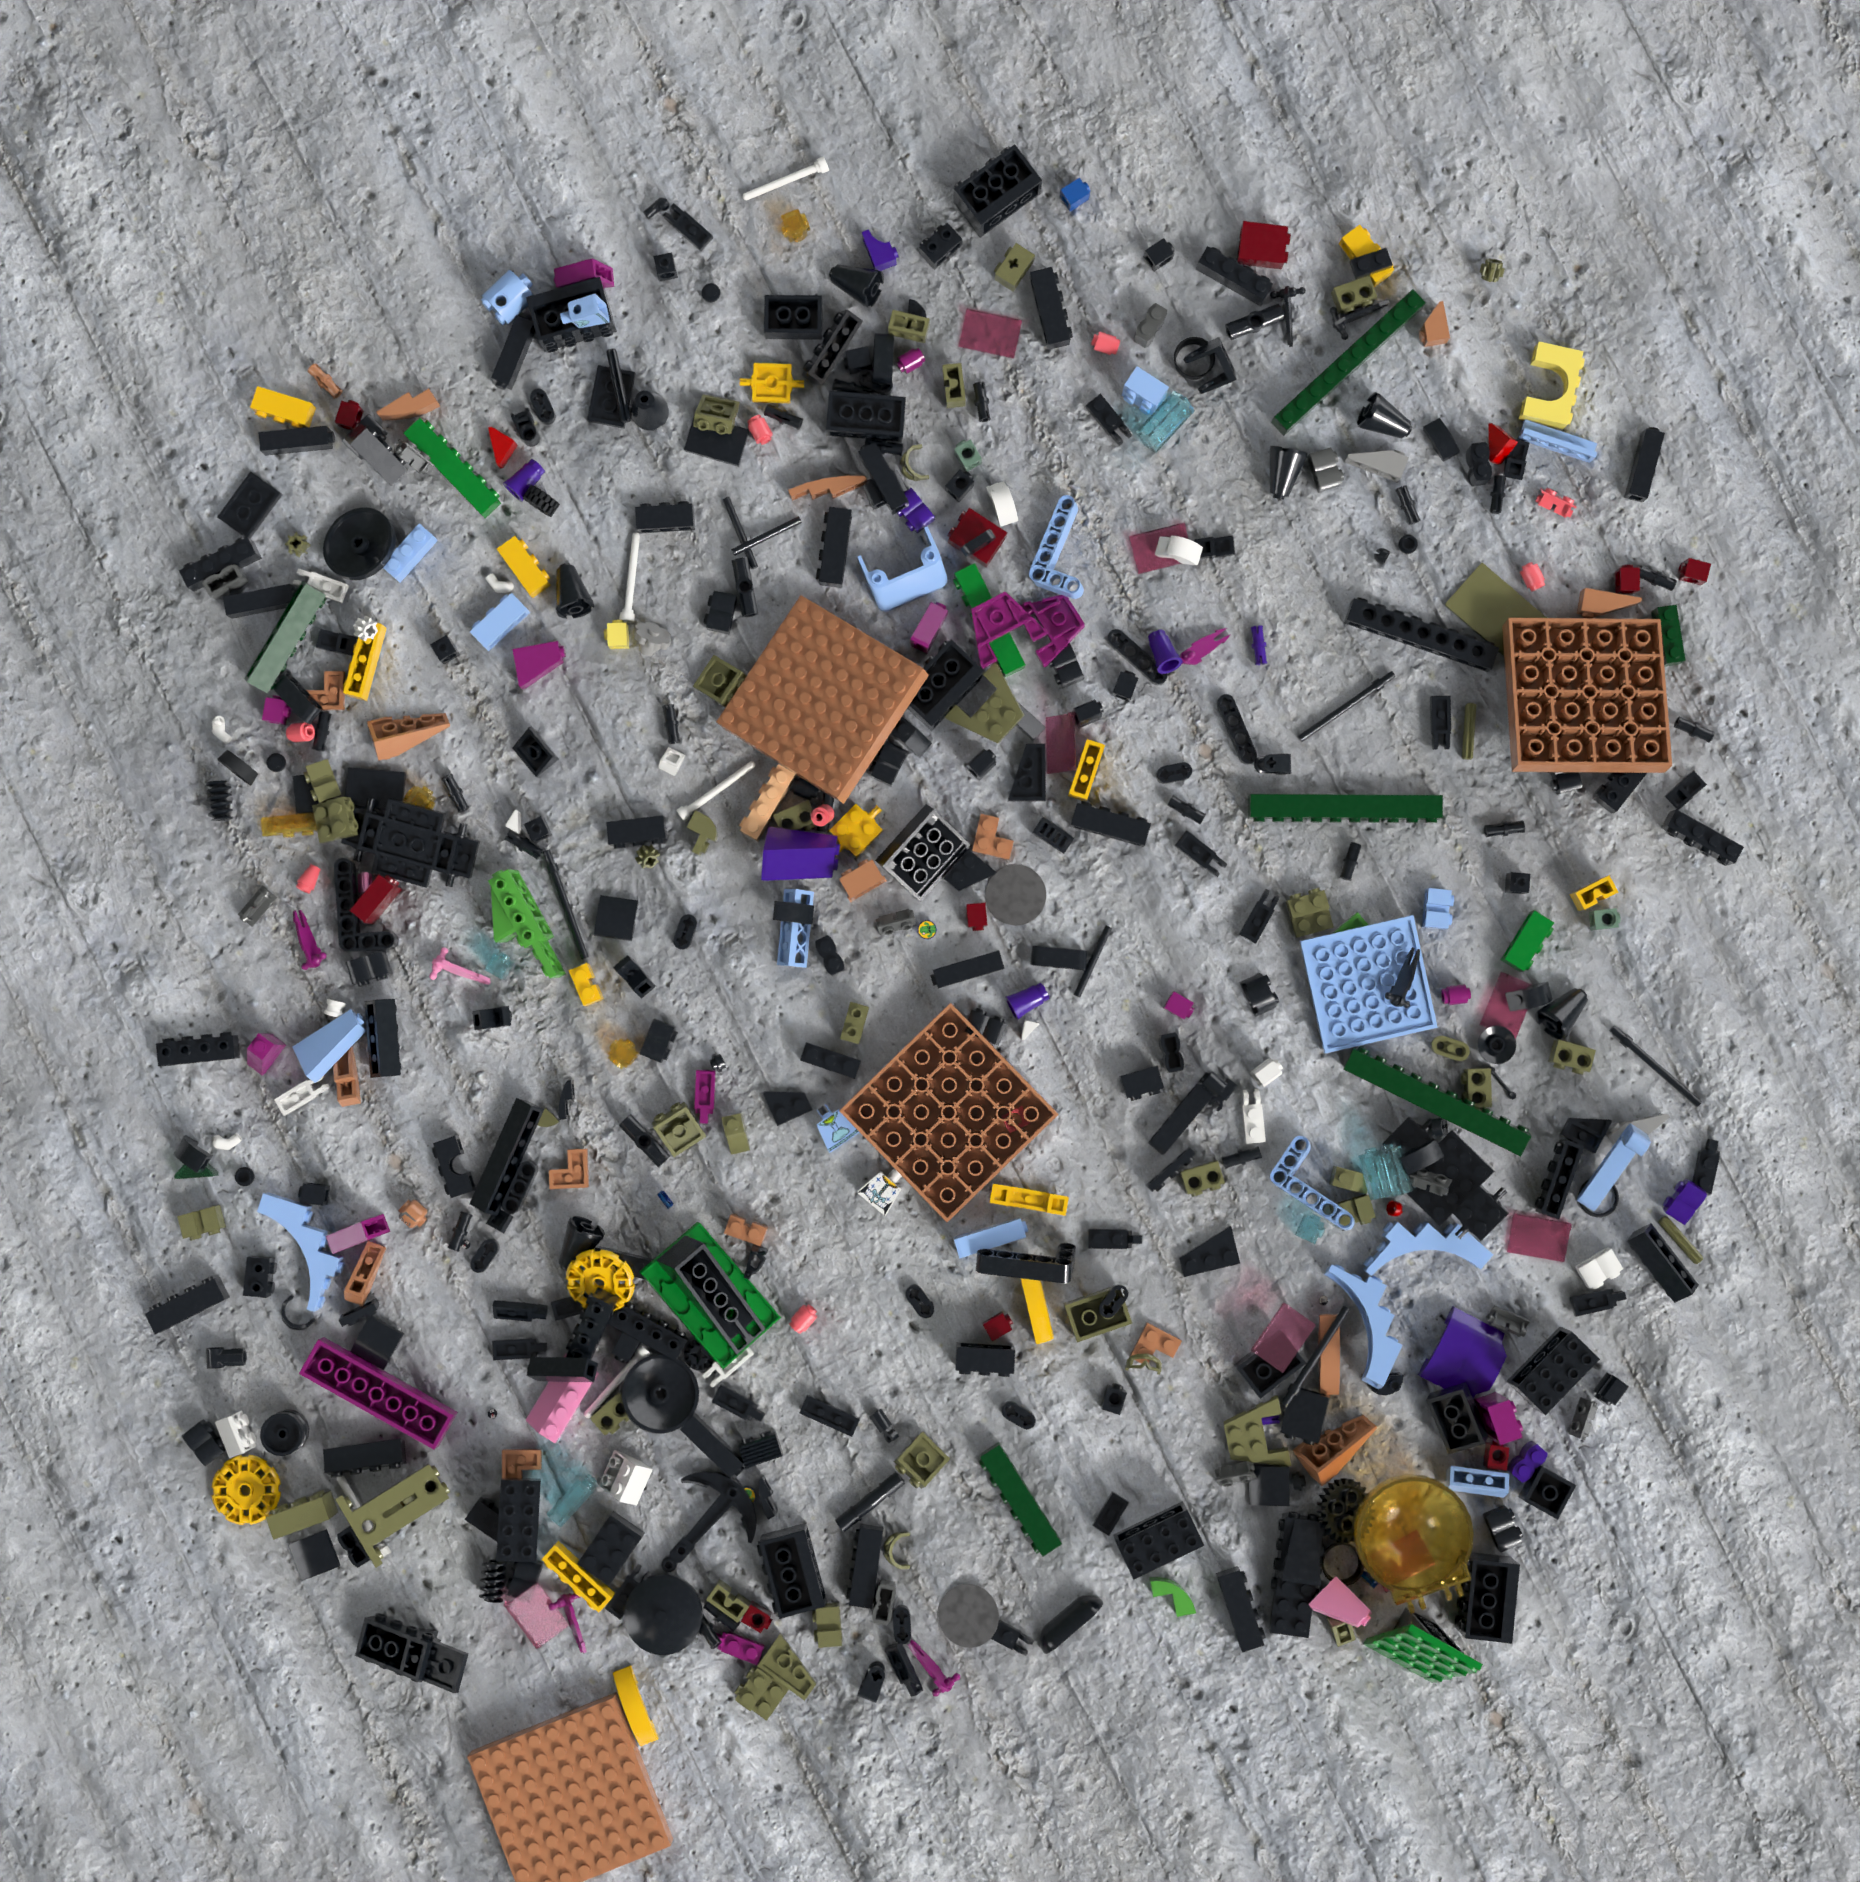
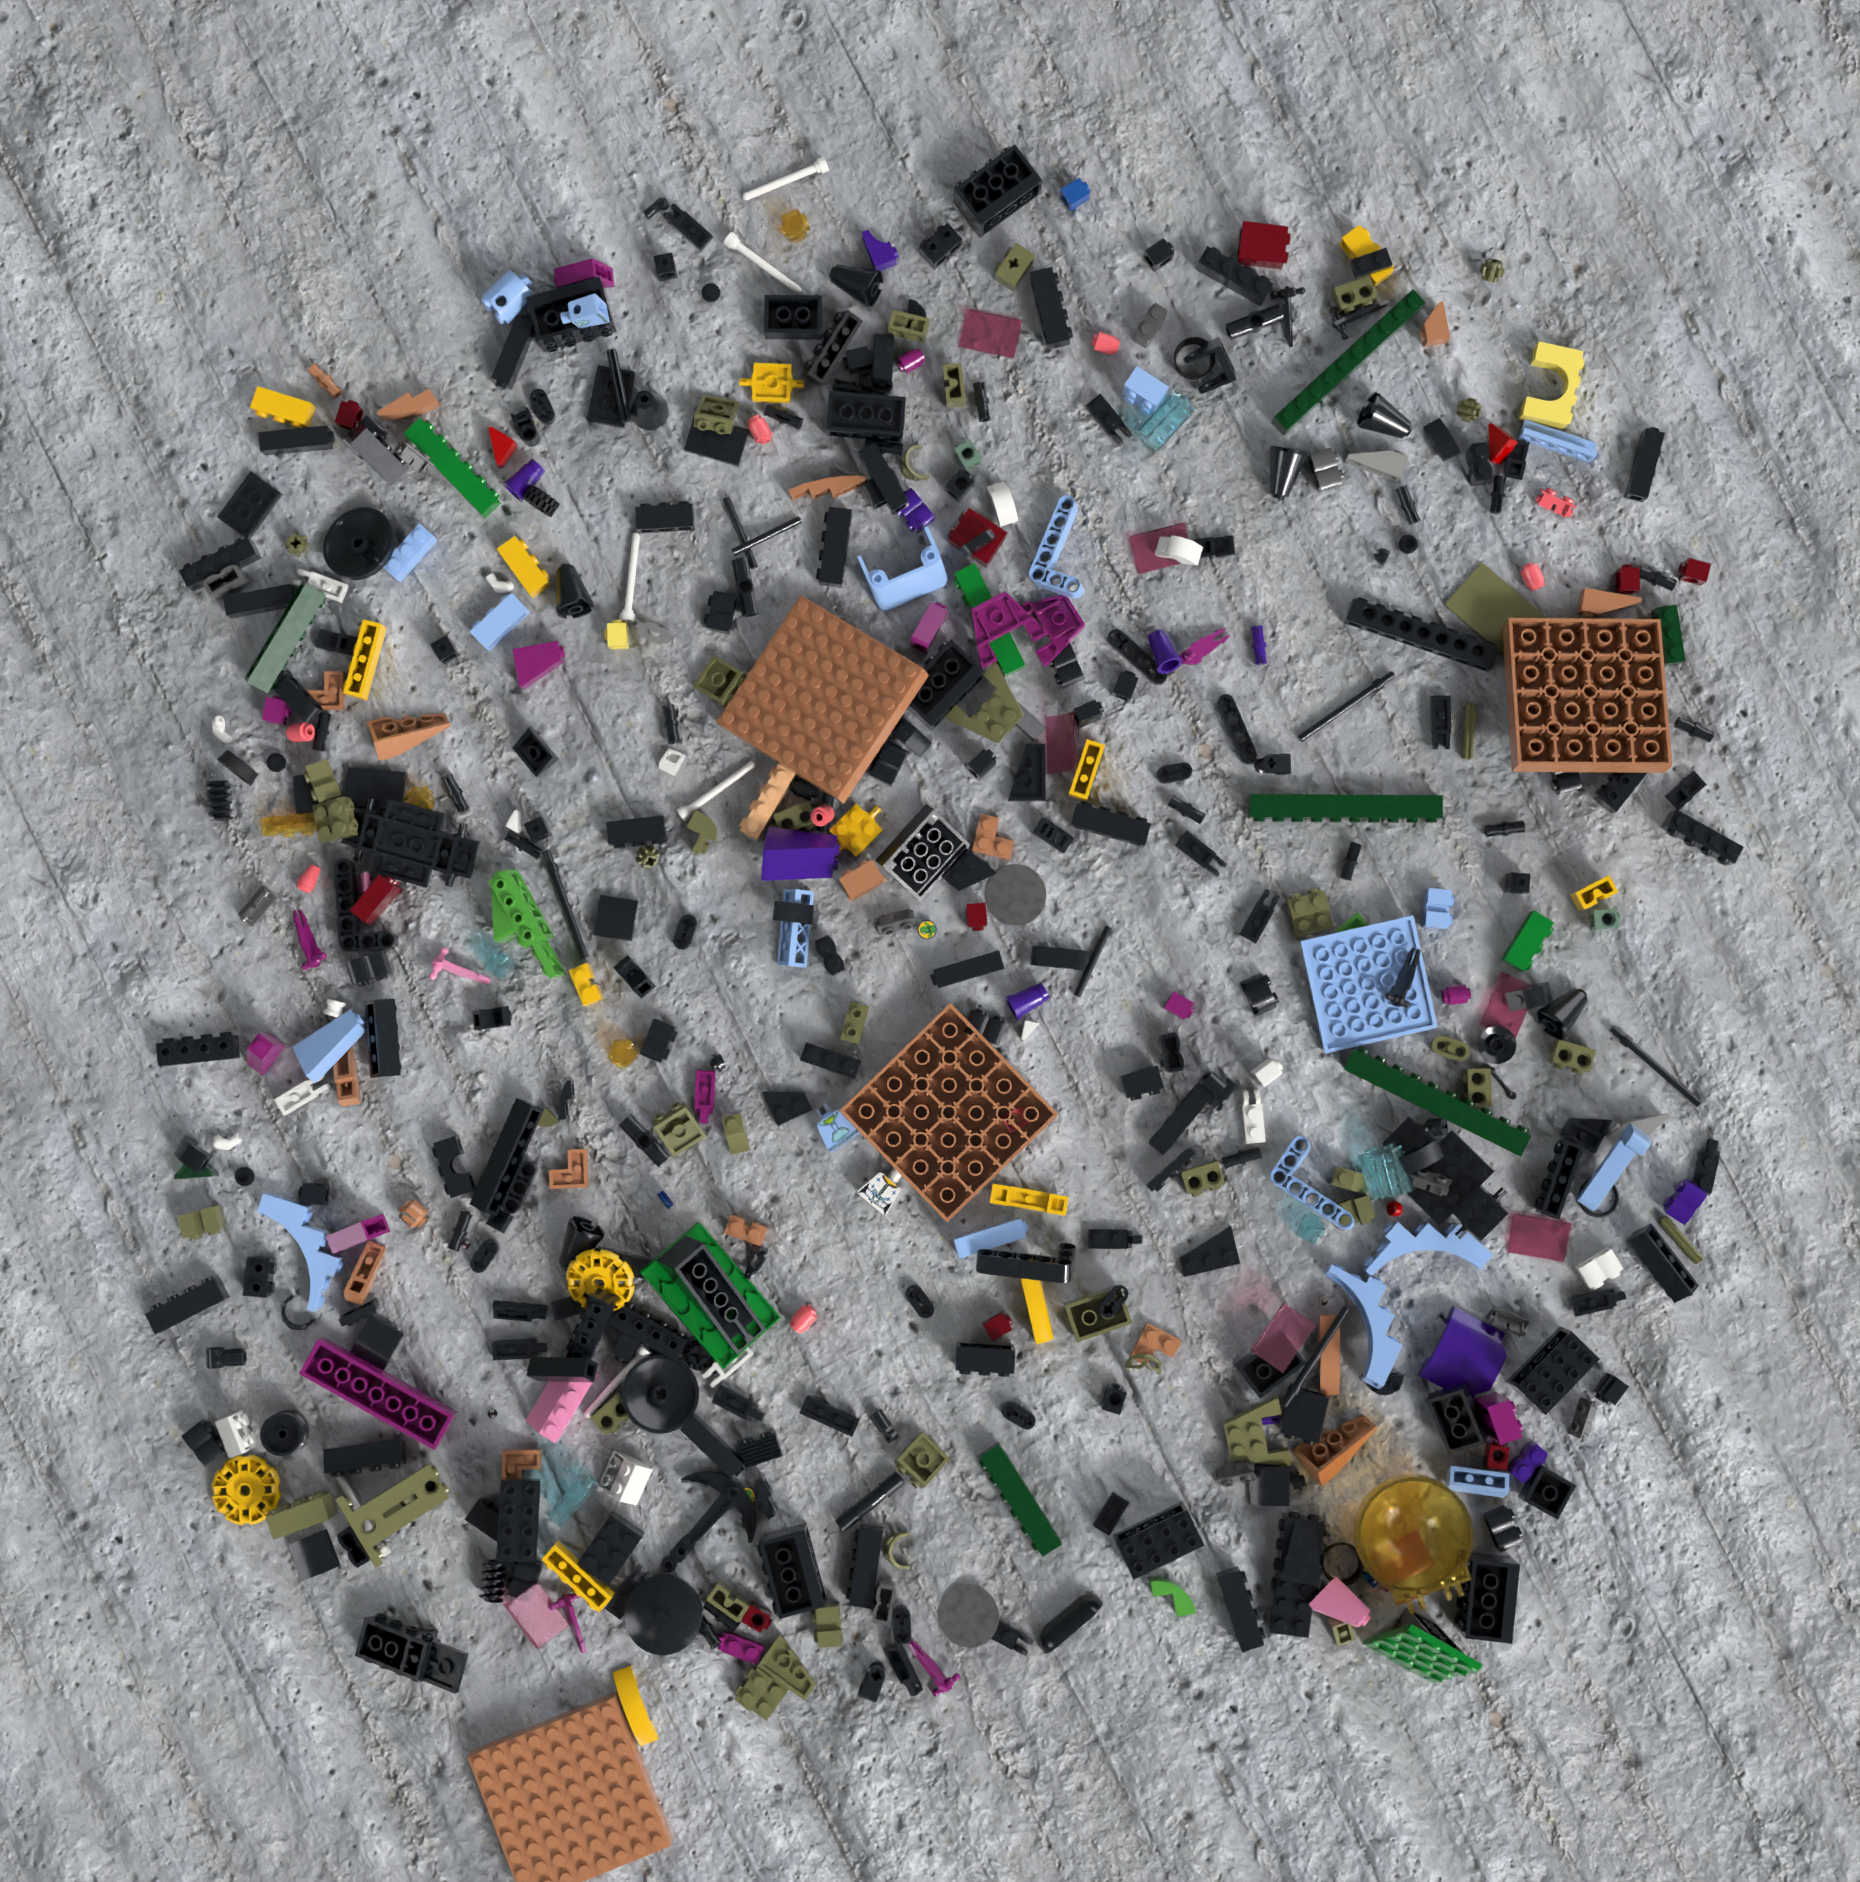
white gear [353,616,378,641] -> none
black gear [1316,1478,1374,1543] -> none
none -> white piece [723,232,802,294]
none -> olive gear [1456,397,1482,423]

